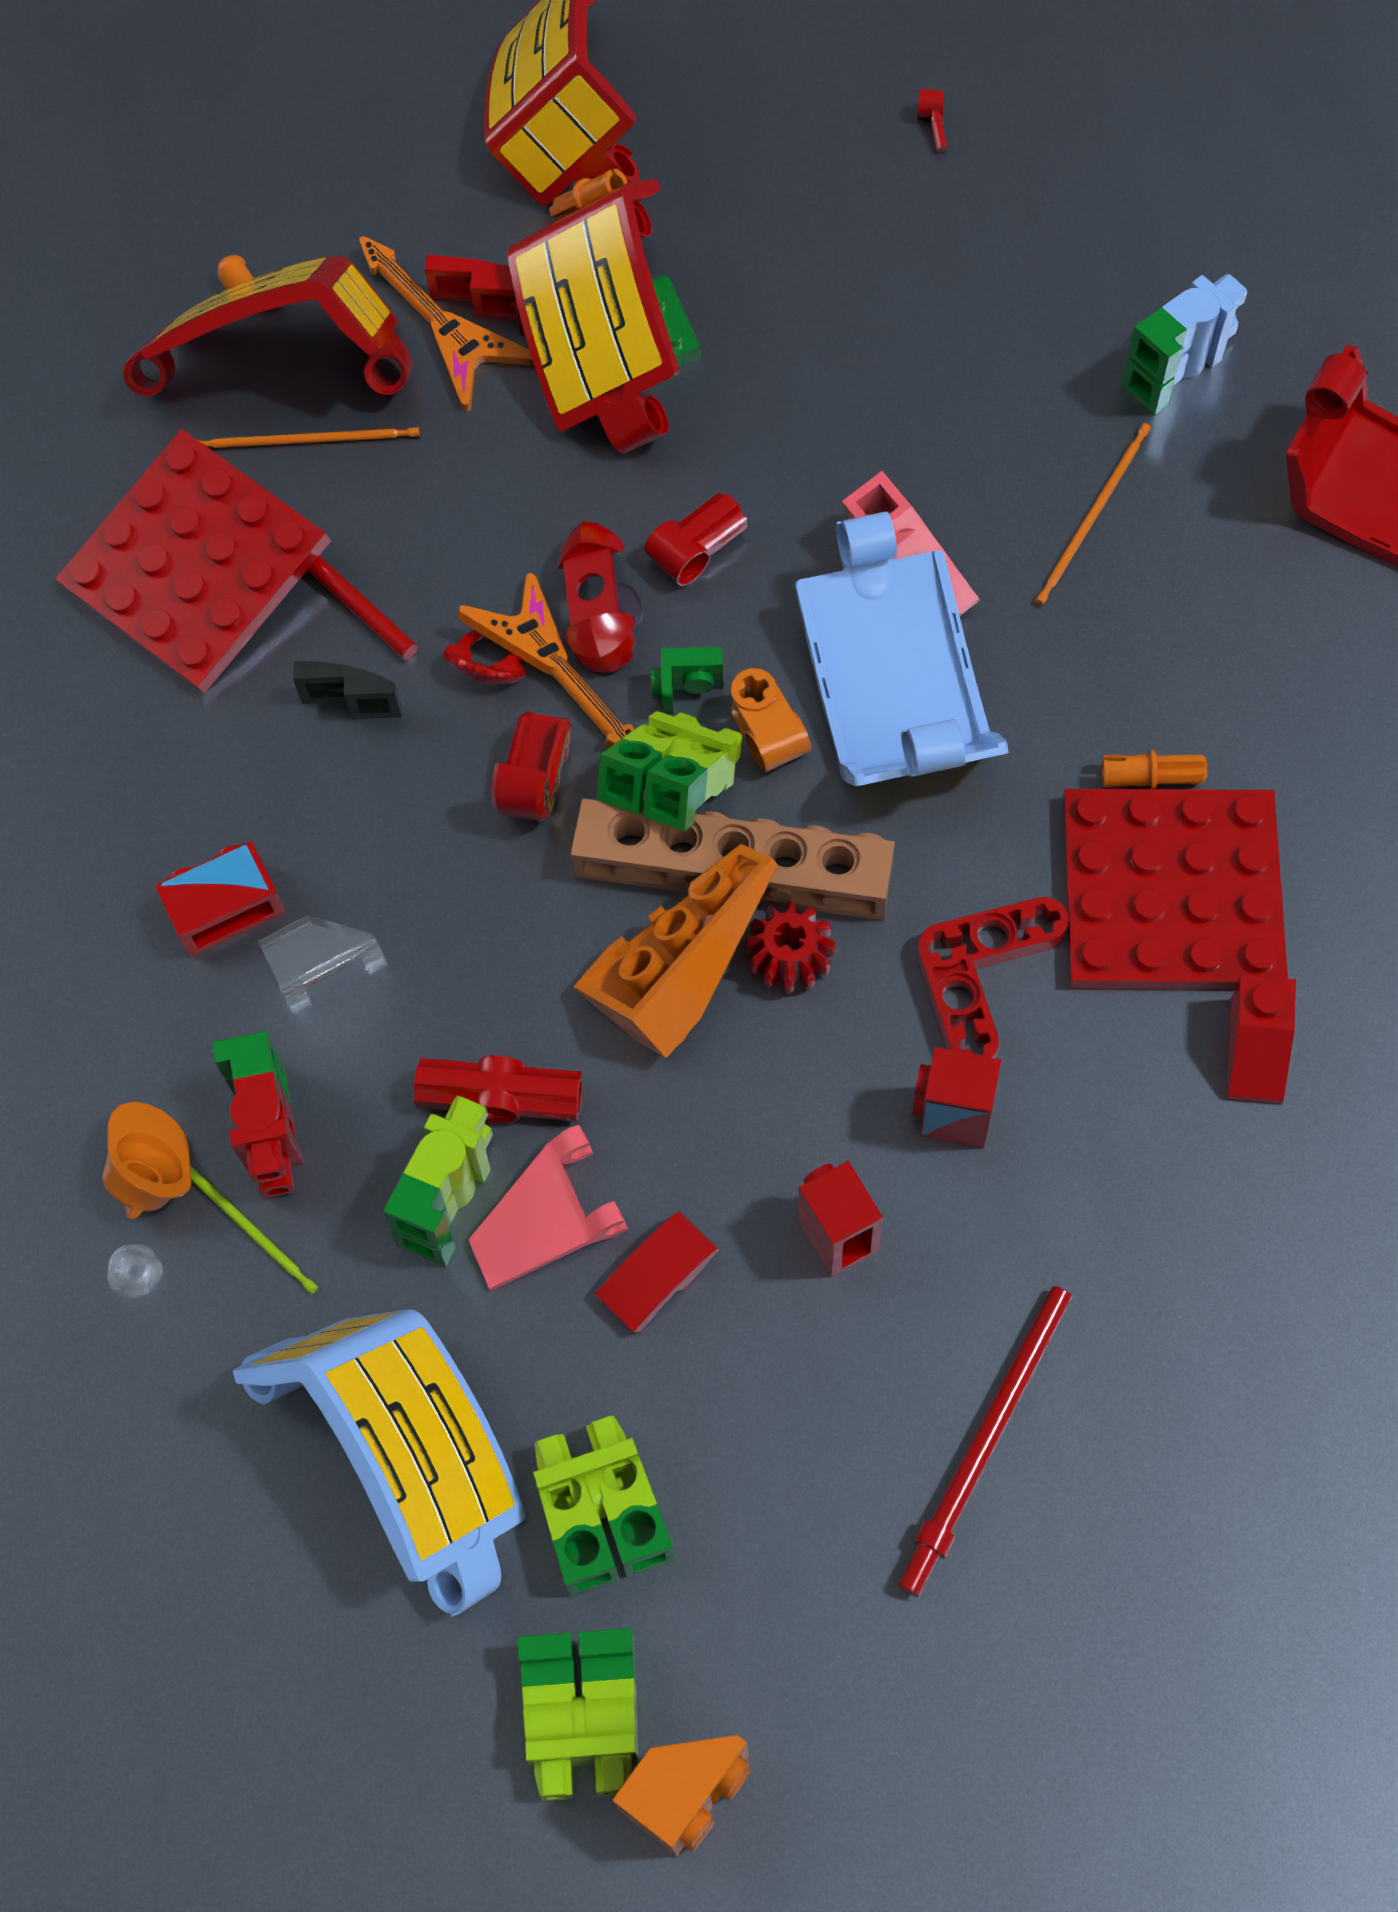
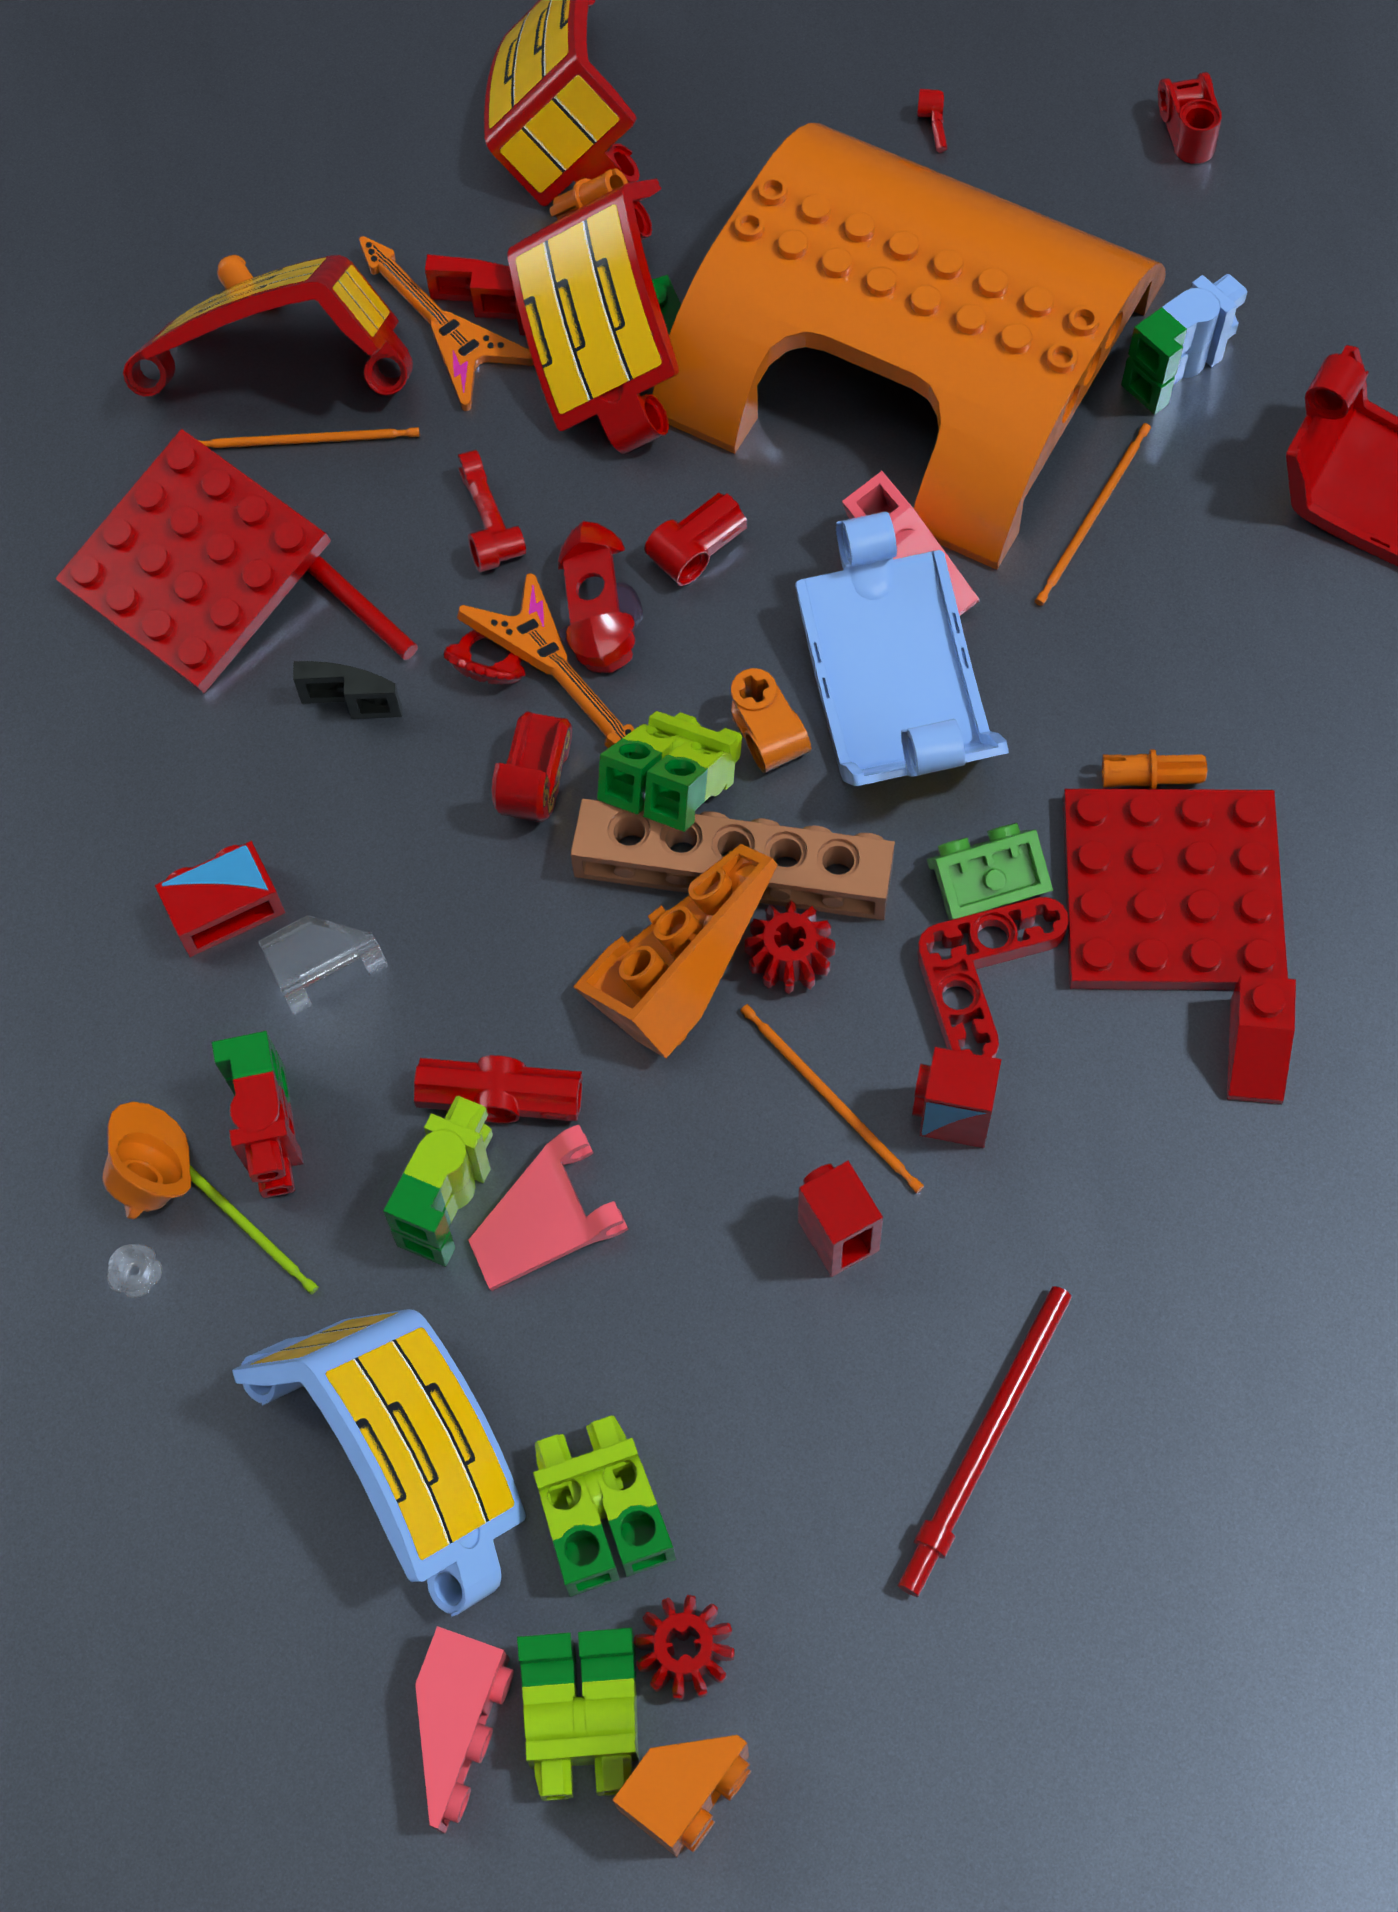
red slope [595,1211,720,1332] -> none
green bracket [651,647,724,716] -> none
none -> coral slope [415,1626,514,1834]
none -> red brick [458,450,526,572]
none -> red gear [634,1595,735,1701]
none -> orange slope [652,123,1166,570]
none -> orange piece [740,1004,924,1194]
none -> bright green bracket [927,823,1053,920]
none -> red piece [1158,72,1222,164]

